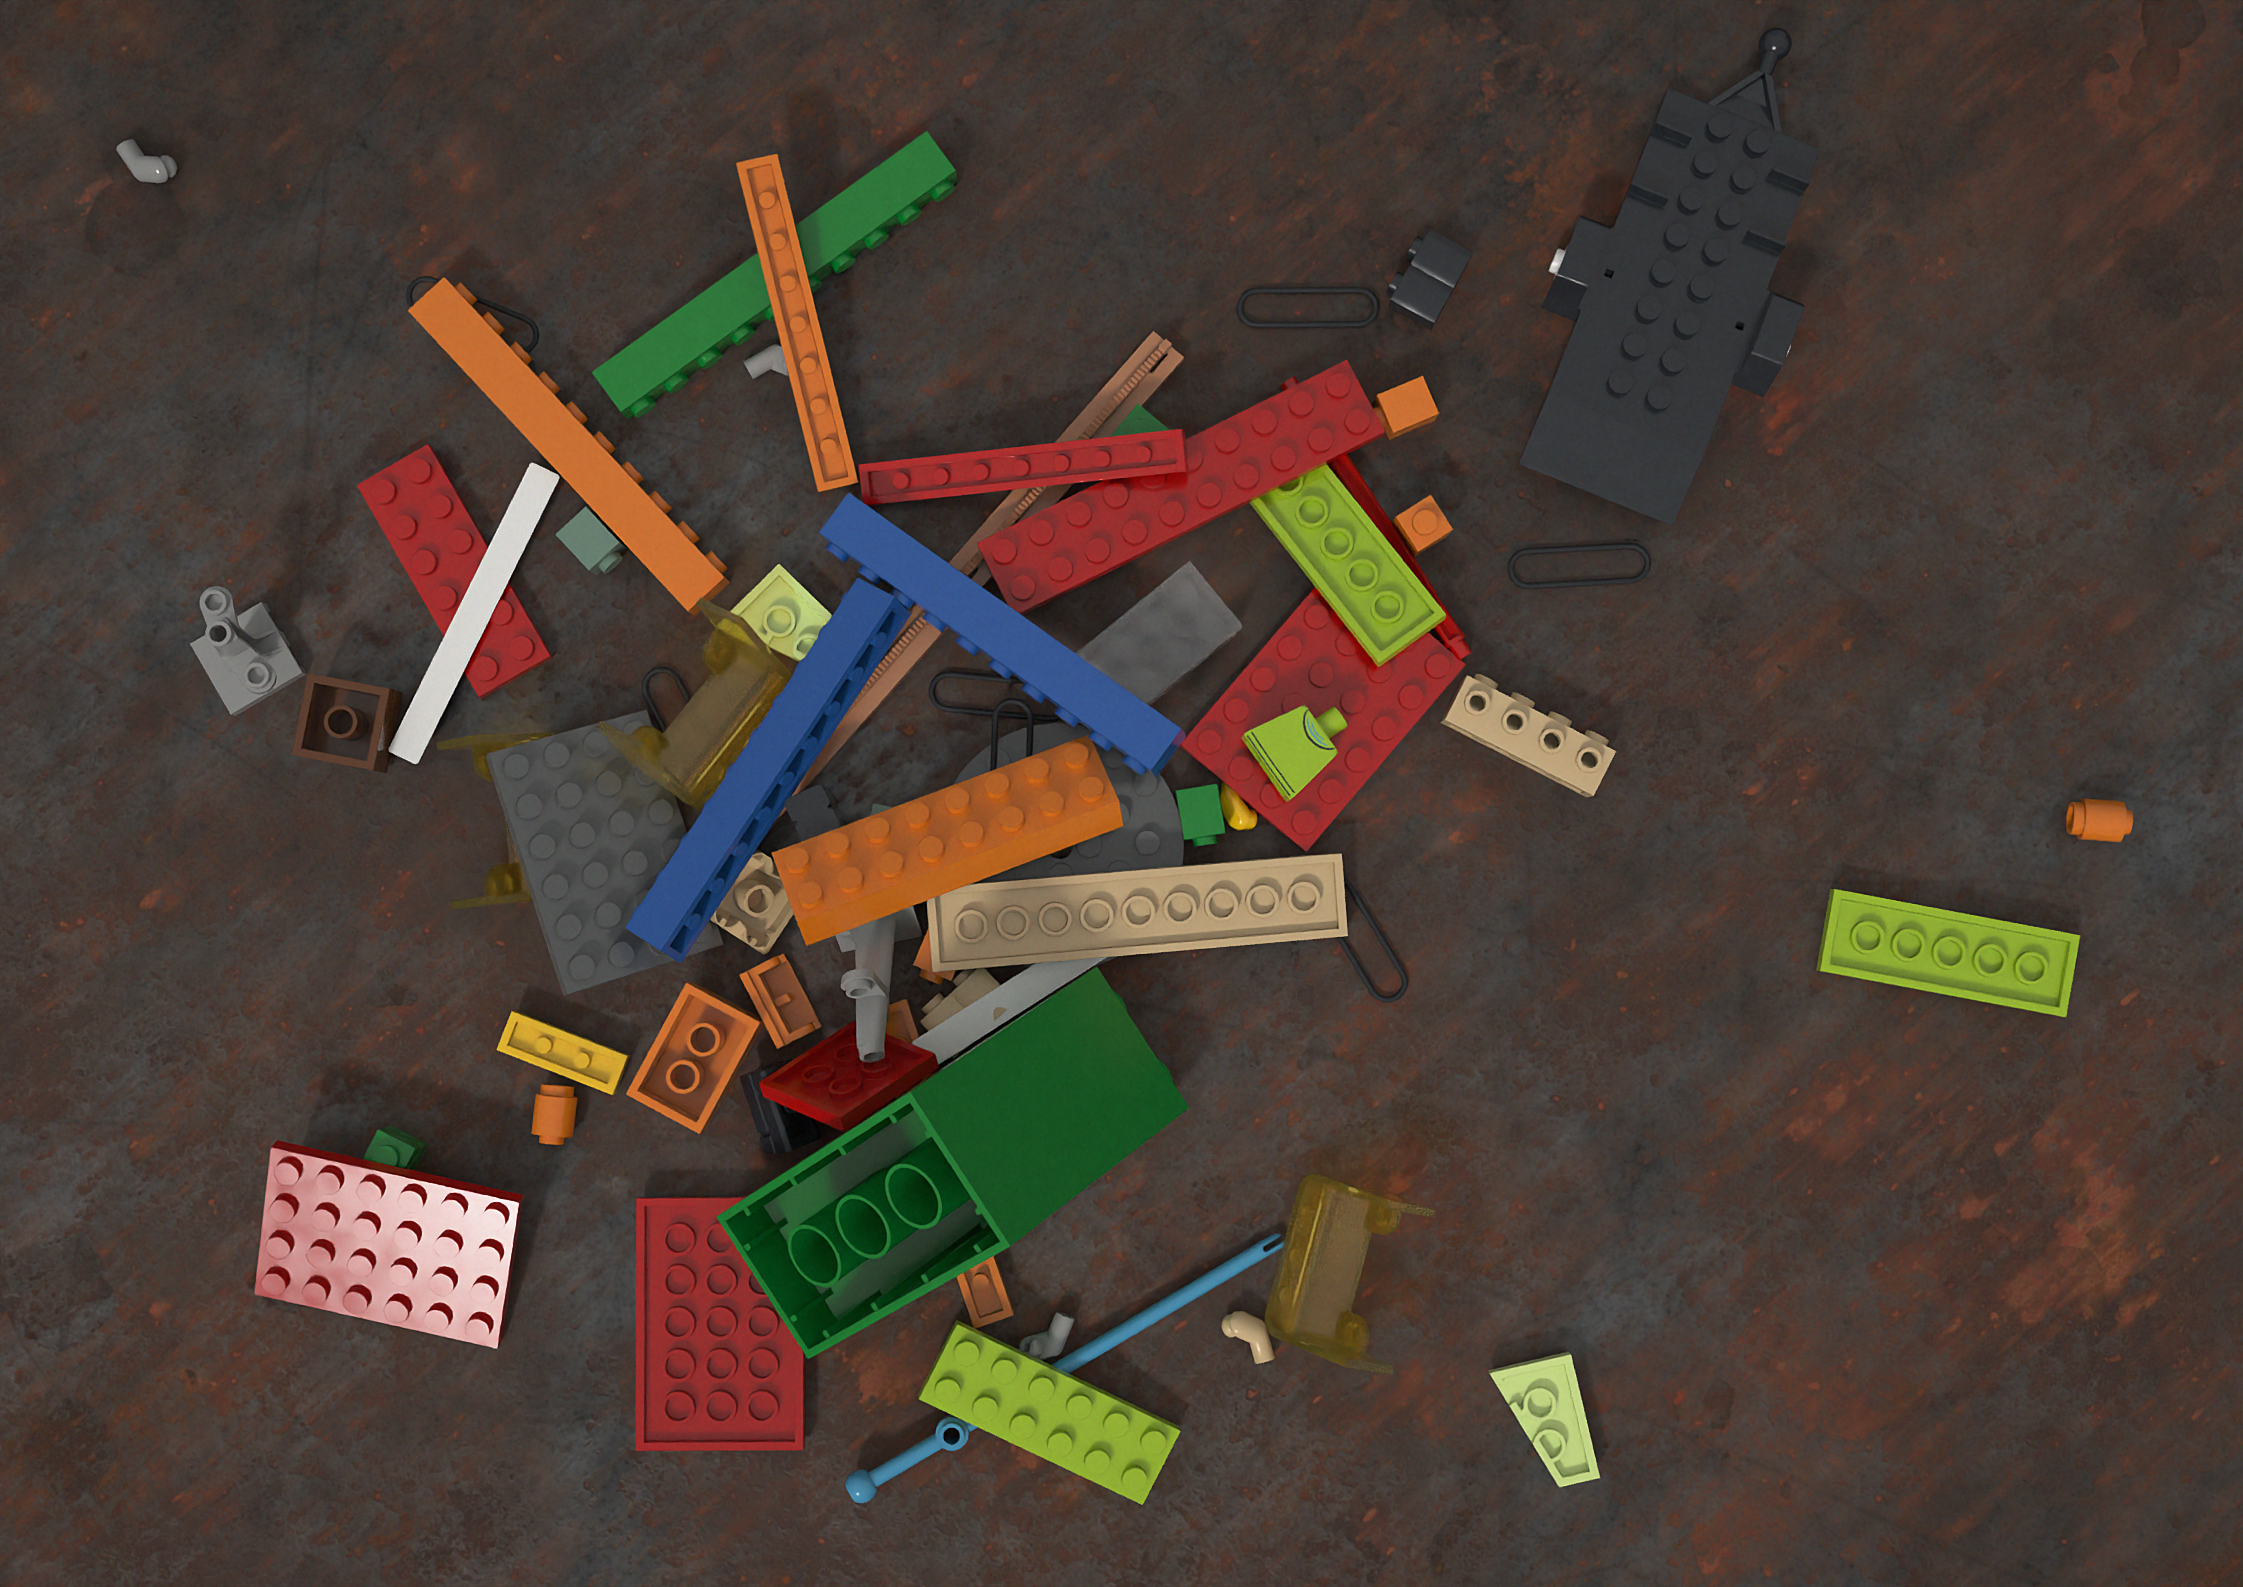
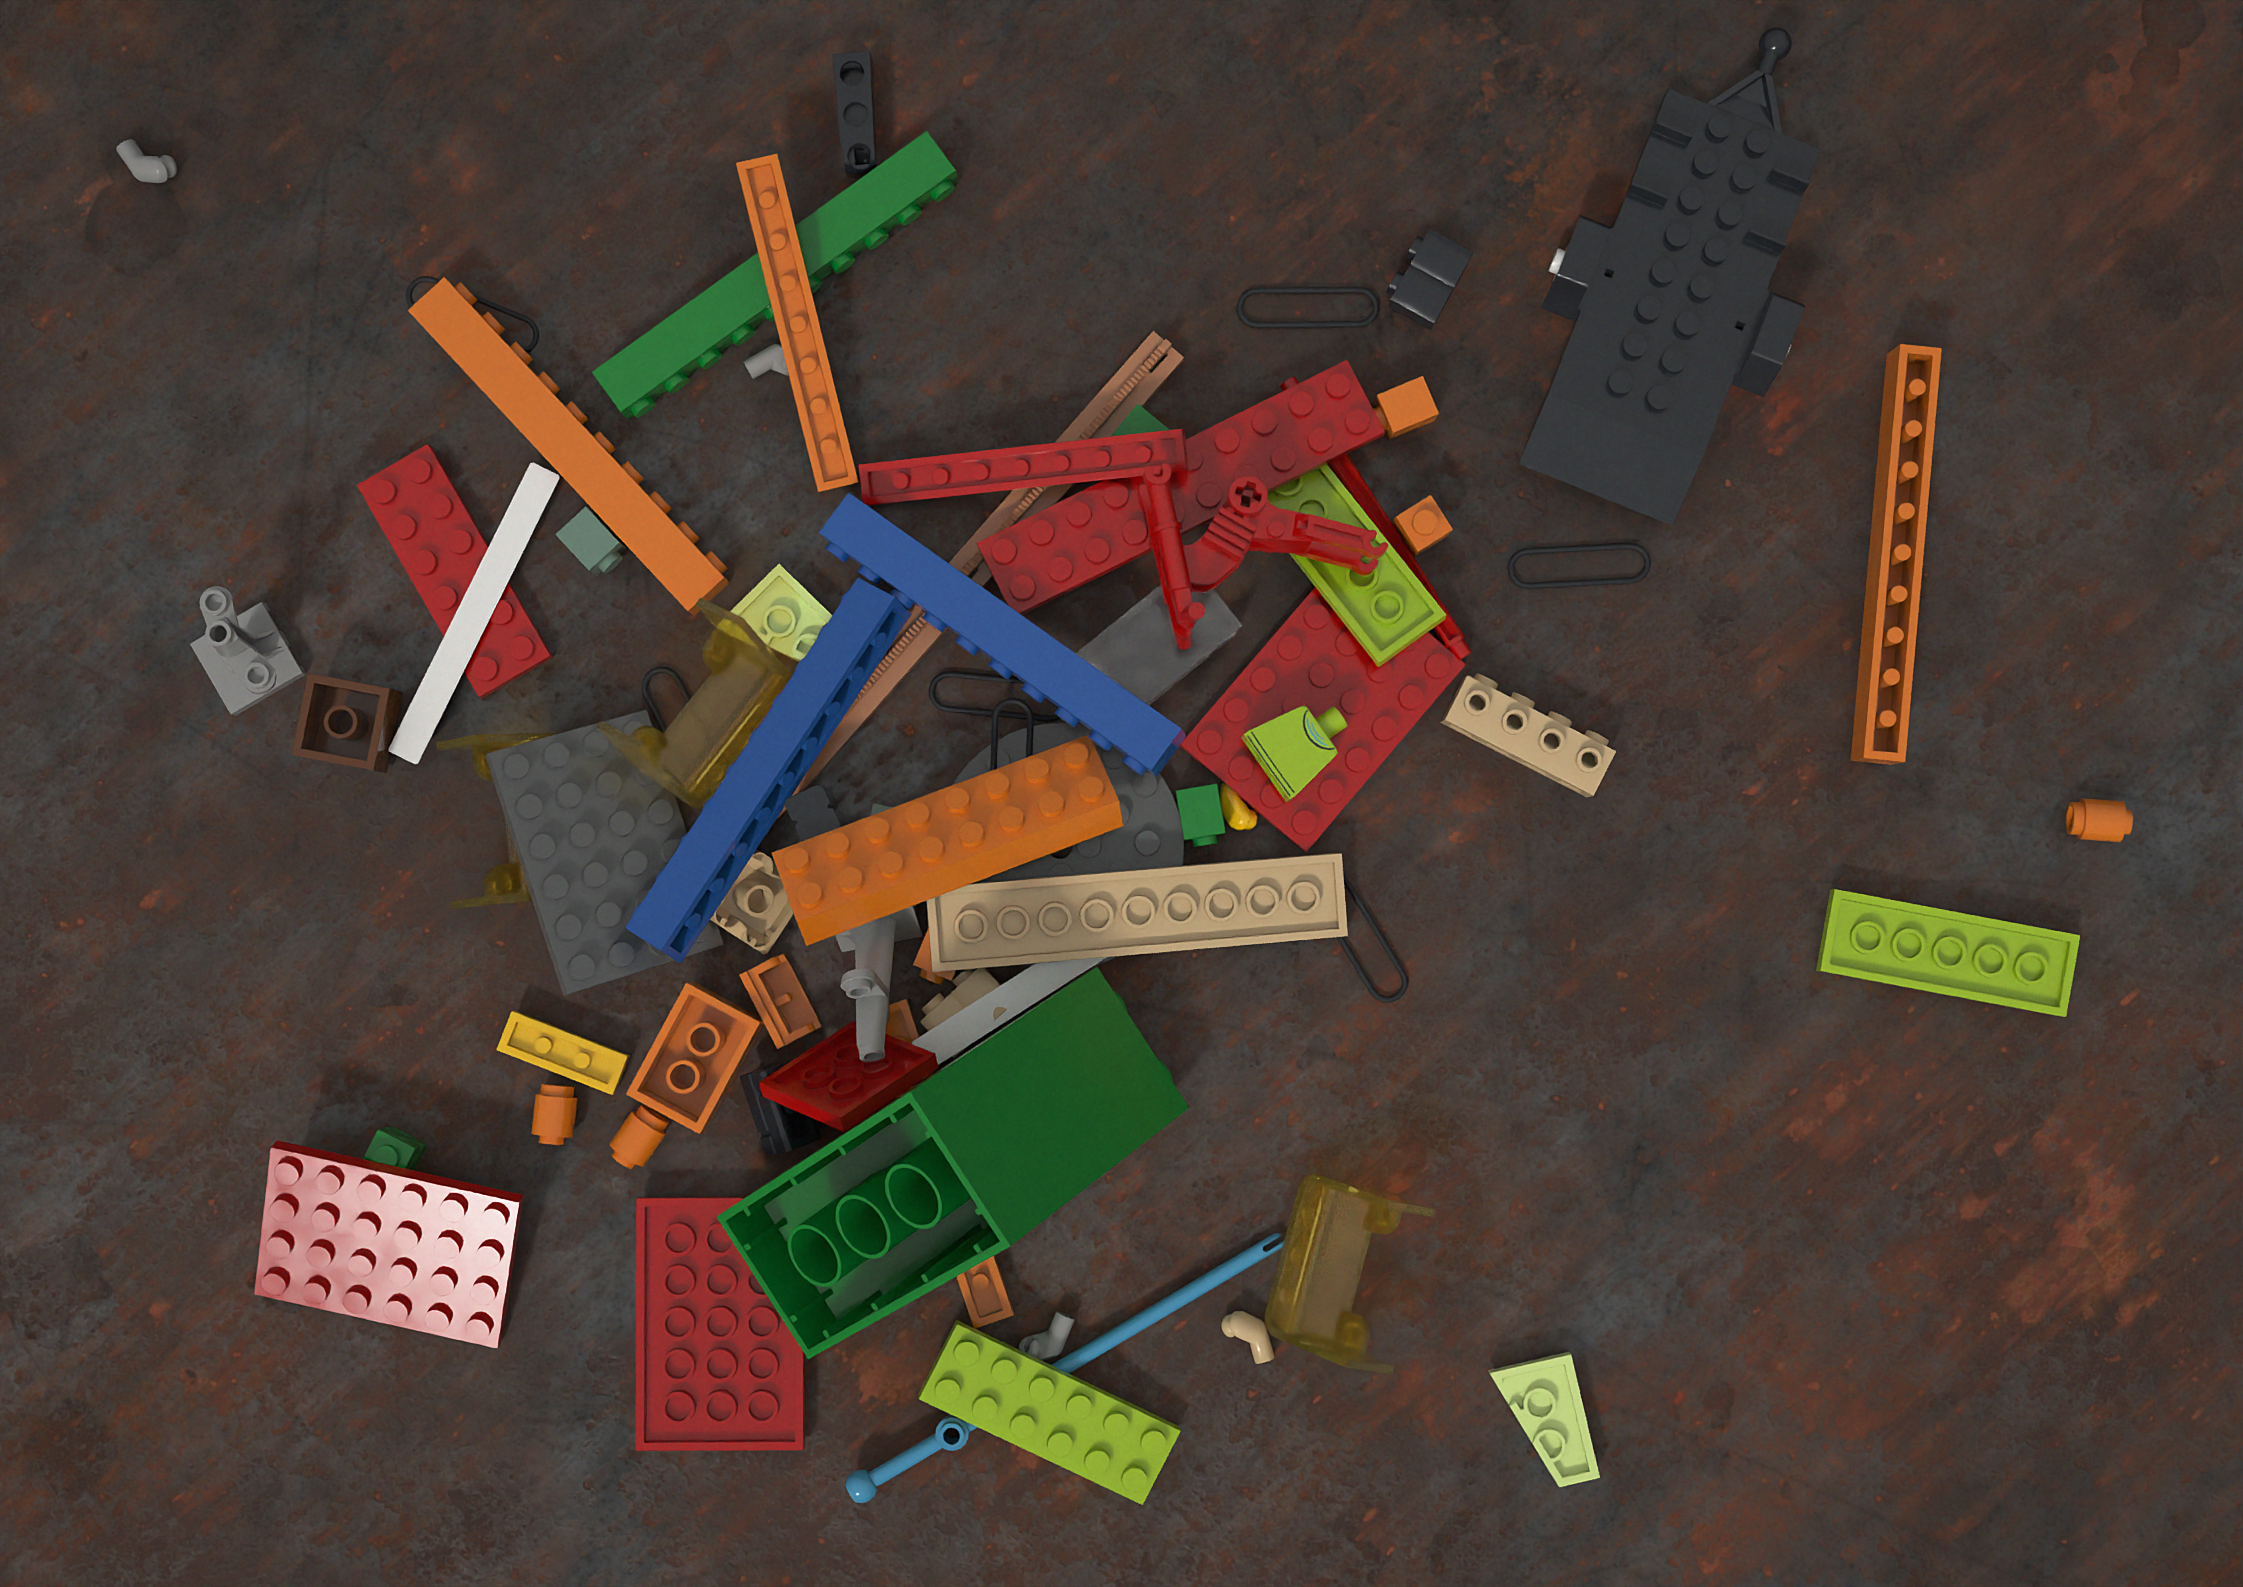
none -> orange brick [609,1104,669,1169]
none -> black leg [832,51,878,175]
none -> red piece [1138,463,1388,650]
none -> orange brick [1850,344,1942,765]

